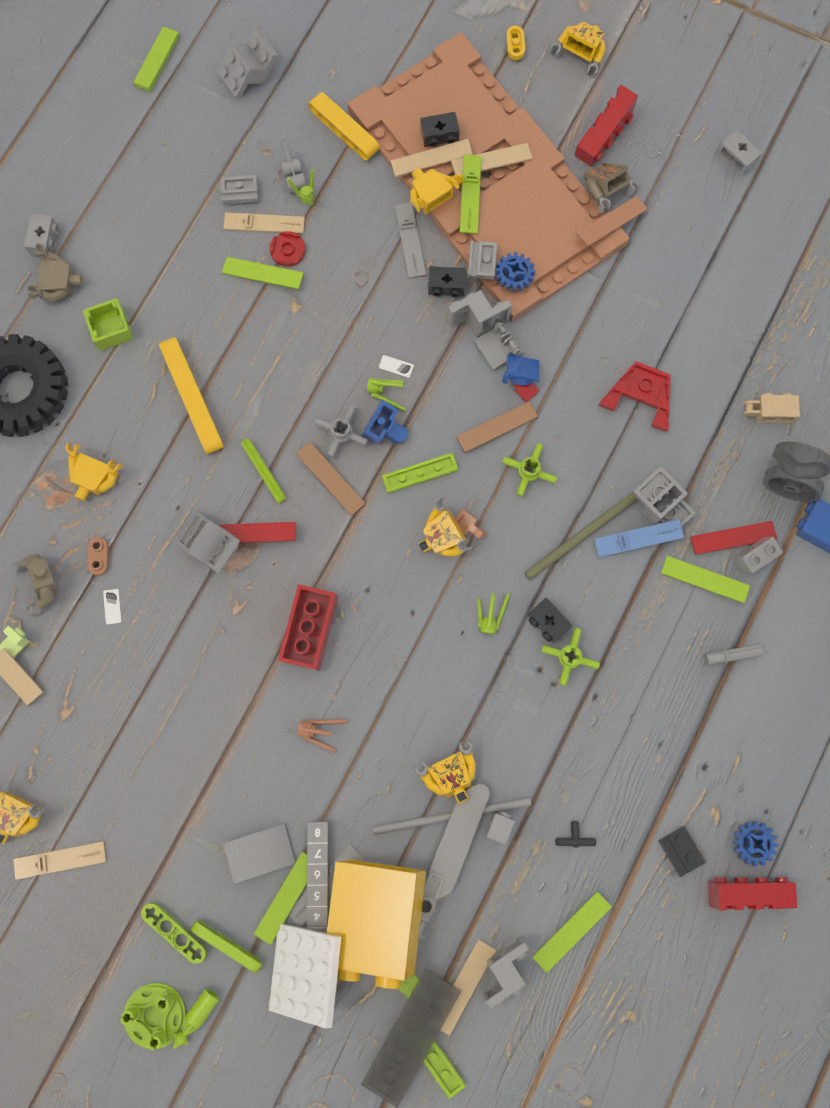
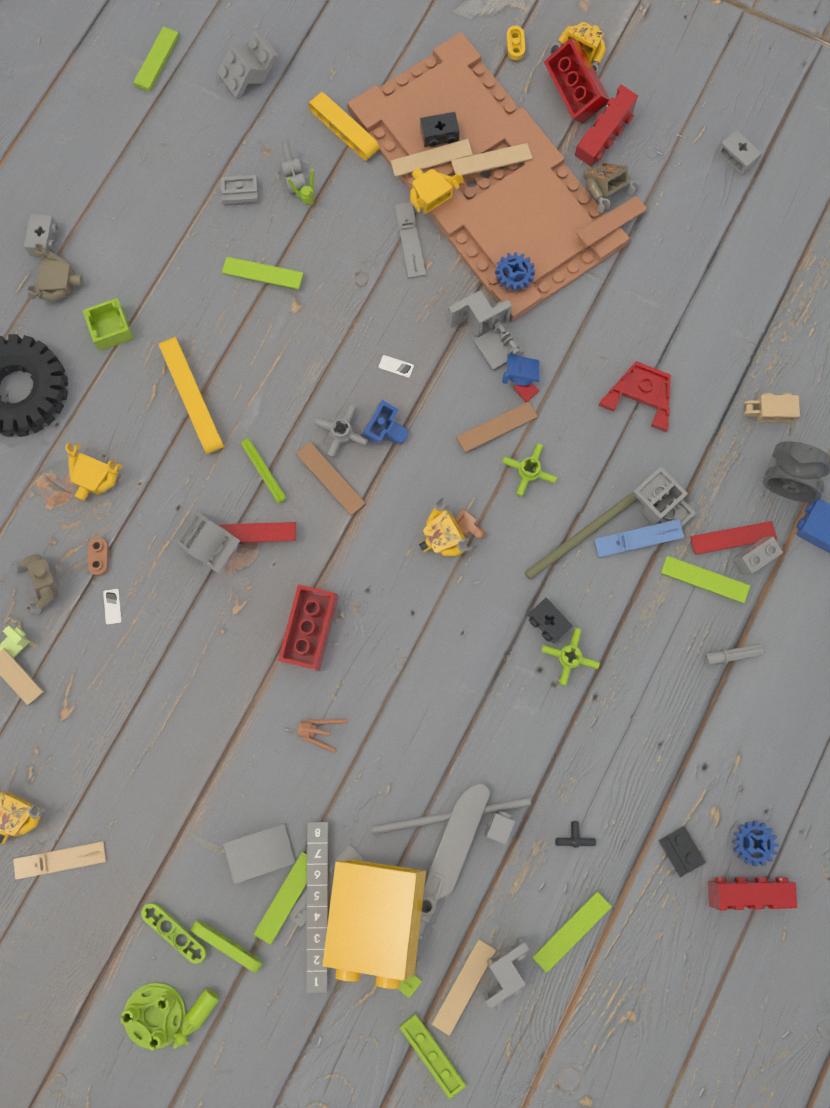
tan piece [223,212,305,234] -> none
white plate [269,924,341,1029] -> none
red tile [270,231,306,267] -> none
clear smoke plate [361,968,461,1108] -> none
lime plant [367,377,406,411] -> none
lime tile [381,452,459,494] -> none
yellow torso [413,740,476,804] -> none
black brick [428,266,466,298] -> none
lime piece [460,154,481,234] -> none
light grey plate [468,241,497,280] -> none
lime plant [477,593,510,634] -> none
none -> red brick [544,38,610,124]

